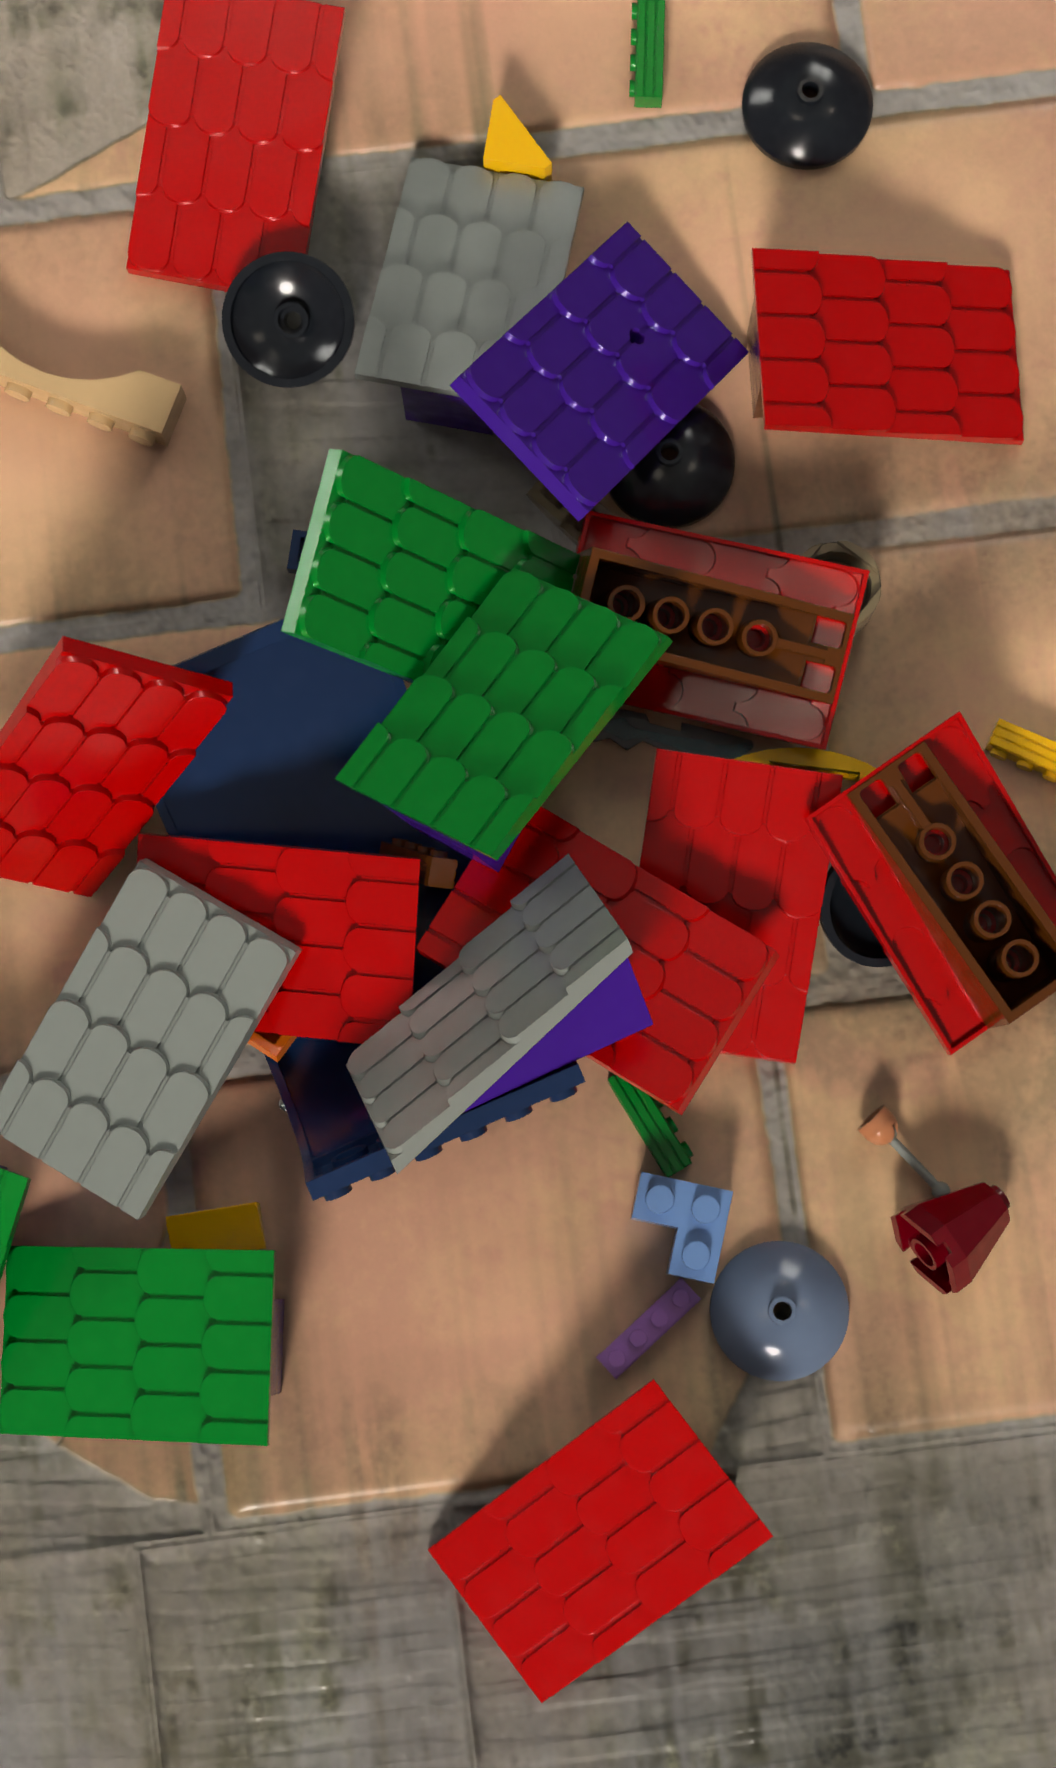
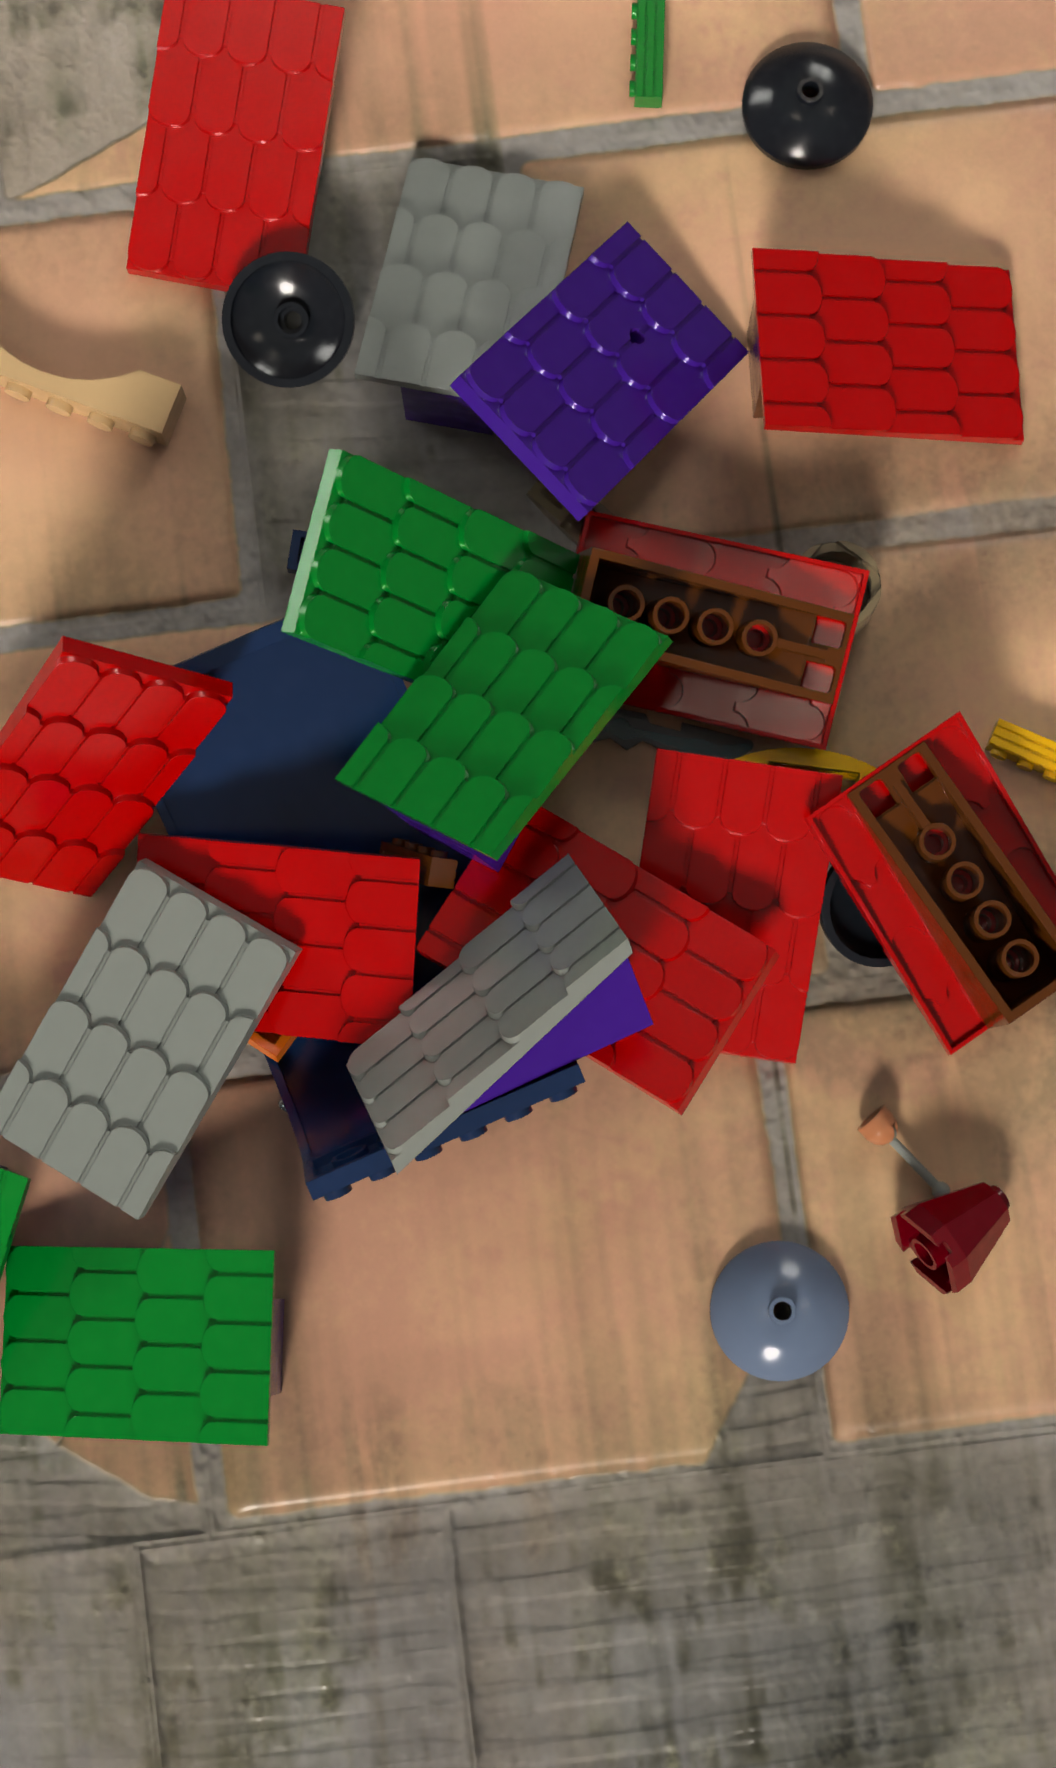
yellow slope [165,1202,267,1250] -> none
red piece [427,1379,773,1703] -> none
yellow slope [483,95,552,181] -> none
medium lavender piece [596,1278,701,1379] -> none
green piece [607,1075,694,1177] -> none
black dish [609,404,735,529] -> none
medium blue brick [630,1172,733,1284] -> none

